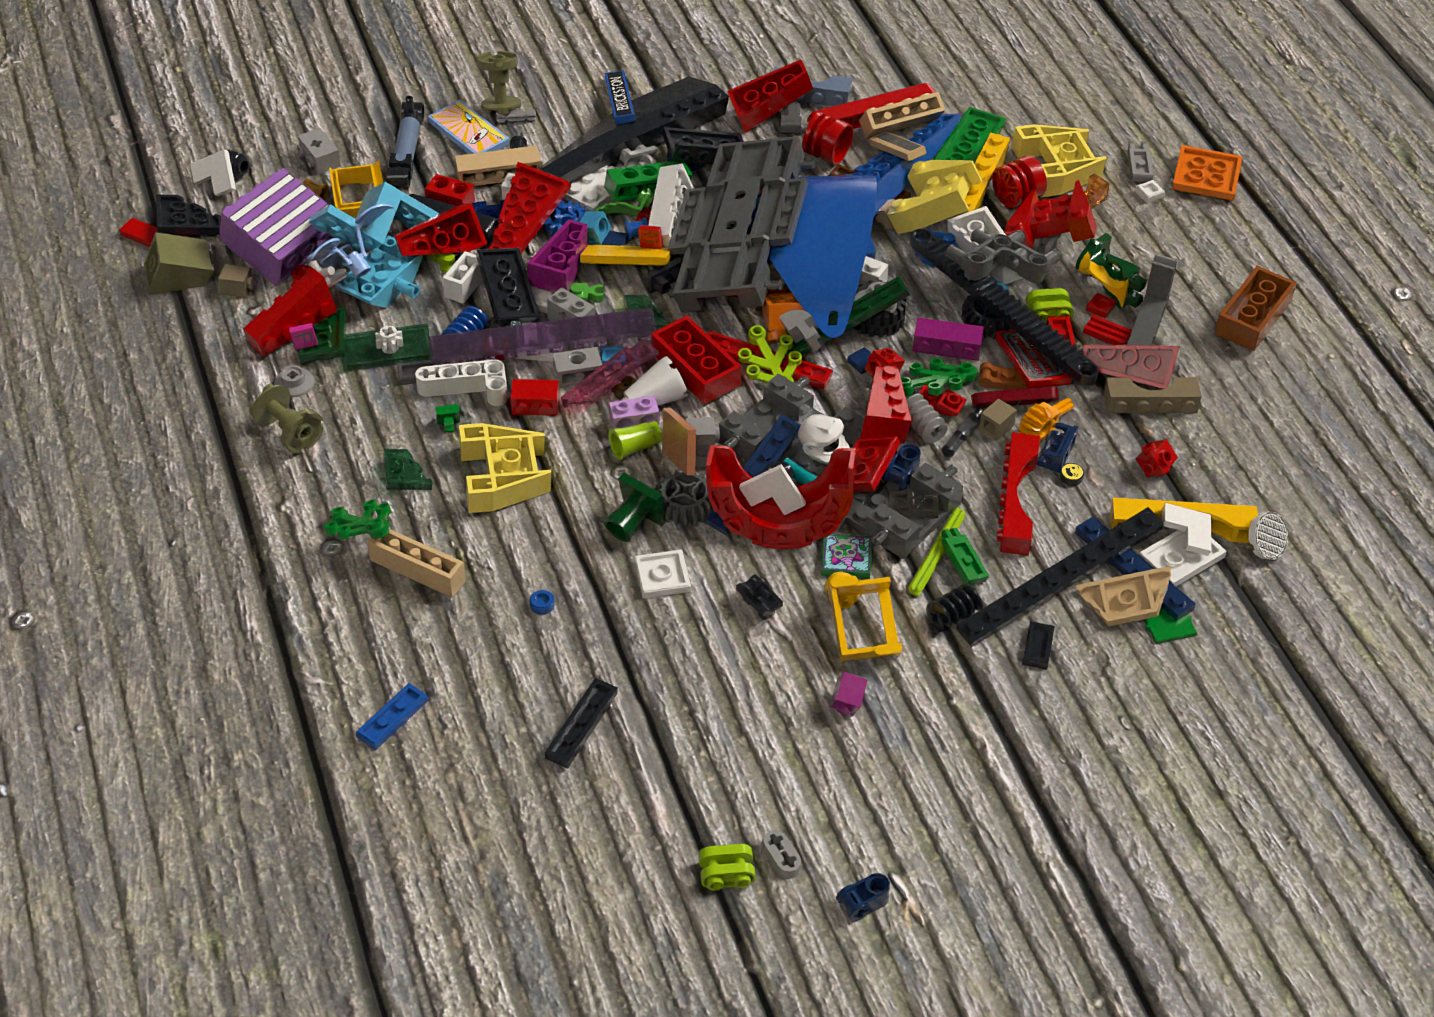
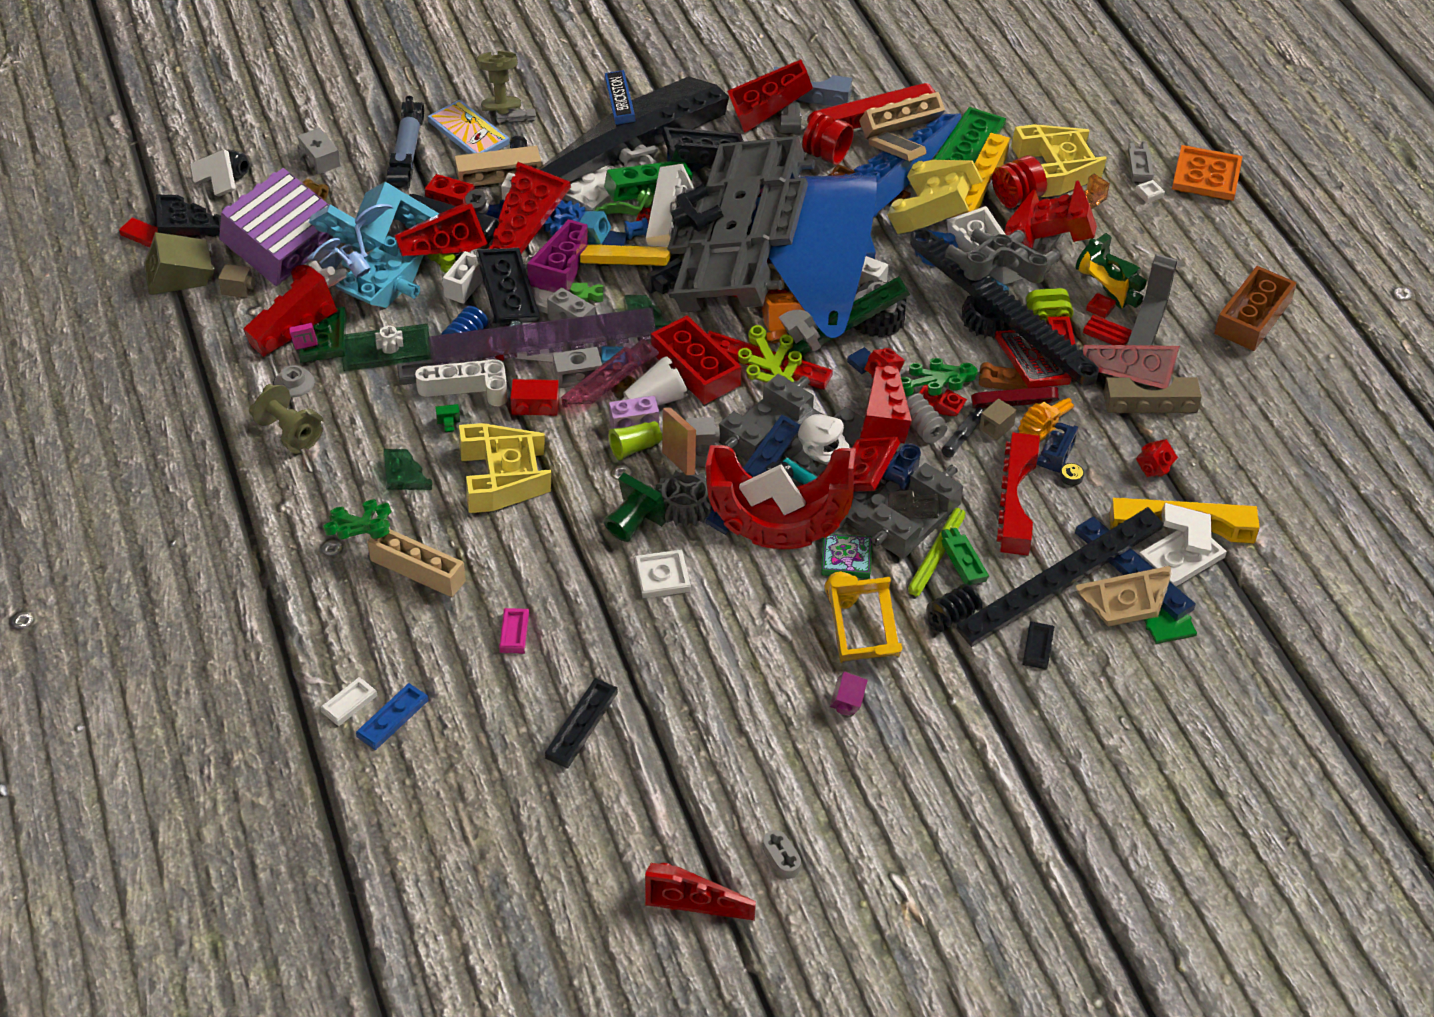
yellow piece [329,160,383,218] -> none
blue tile [530,590,555,615] -> none
red tile [638,225,663,249] -> none
lime brick [698,844,756,891] -> none
black hips [736,574,783,620] -> none
dark blue piece [836,873,890,922] -> none
tan tile [875,199,895,229] -> none
magenta brick [912,317,984,361] -> none
tile [1249,512,1288,560] -> none
none -> white tile [320,677,377,727]
none -> flat silver wheel [465,190,489,214]
none -> dark pink tile [499,608,529,654]
none -> red wedge [645,863,756,921]
none -> black connector [671,184,724,232]

